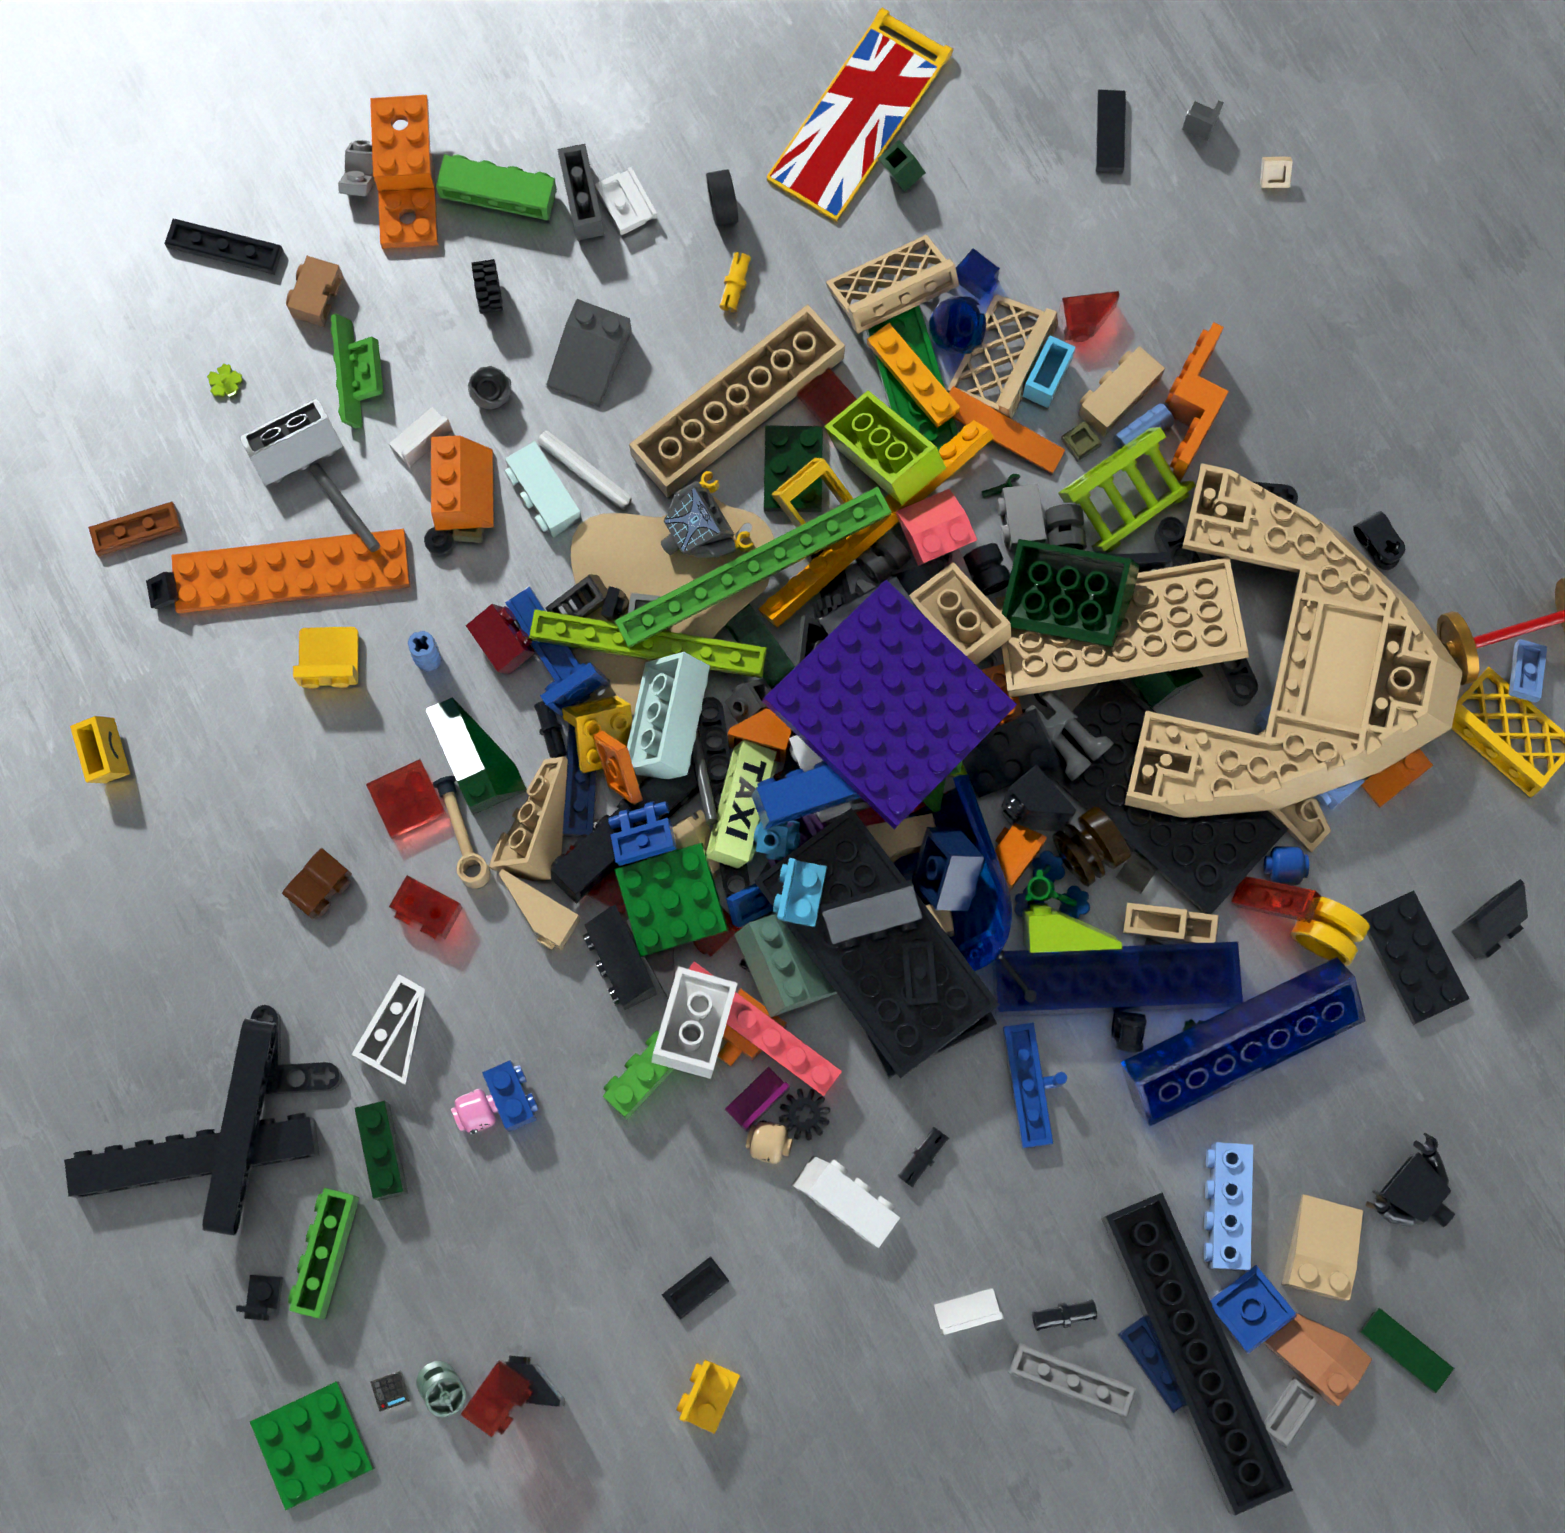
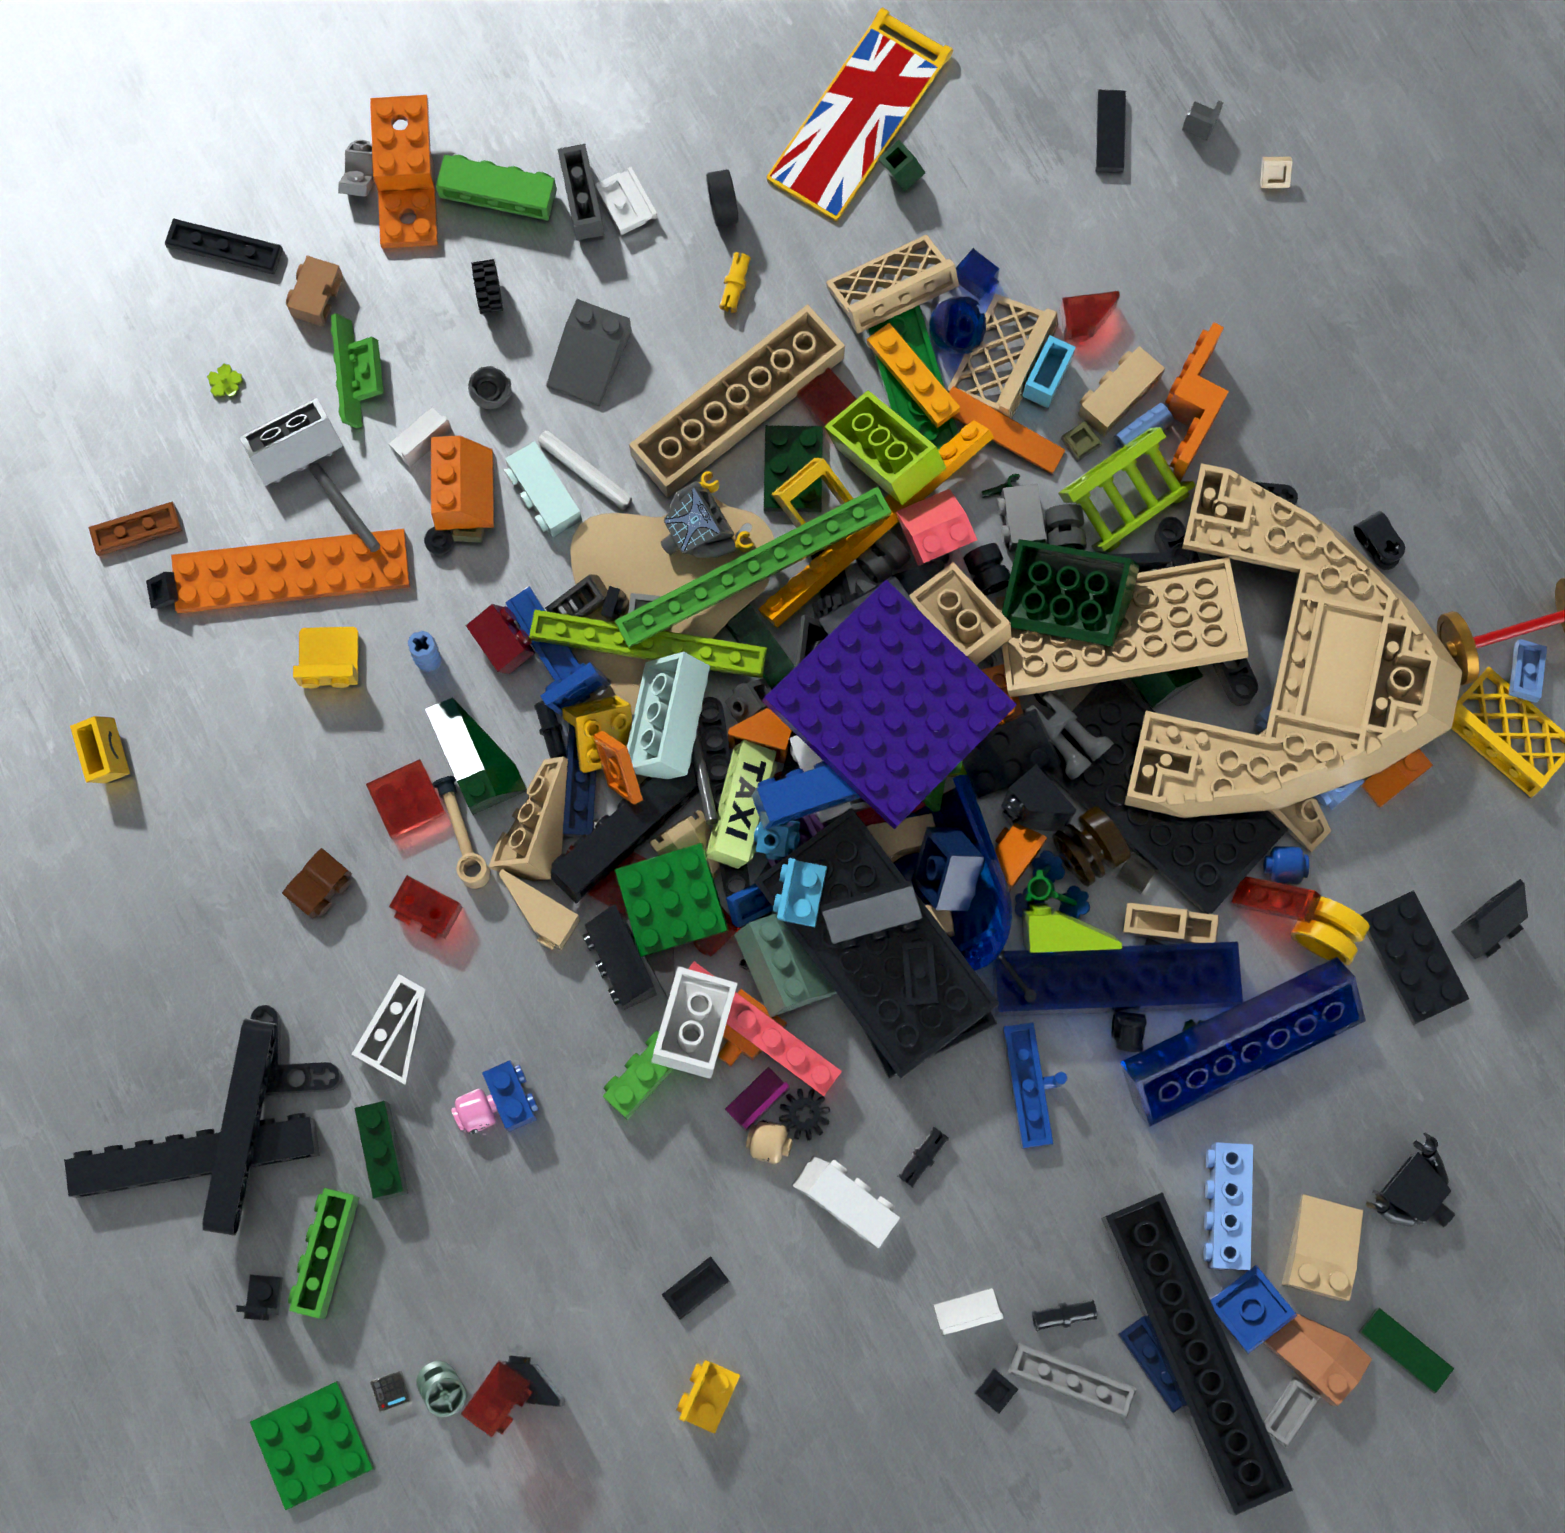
blue plate [608,801,677,866] -> none
none -> black plate [974,1369,1018,1414]

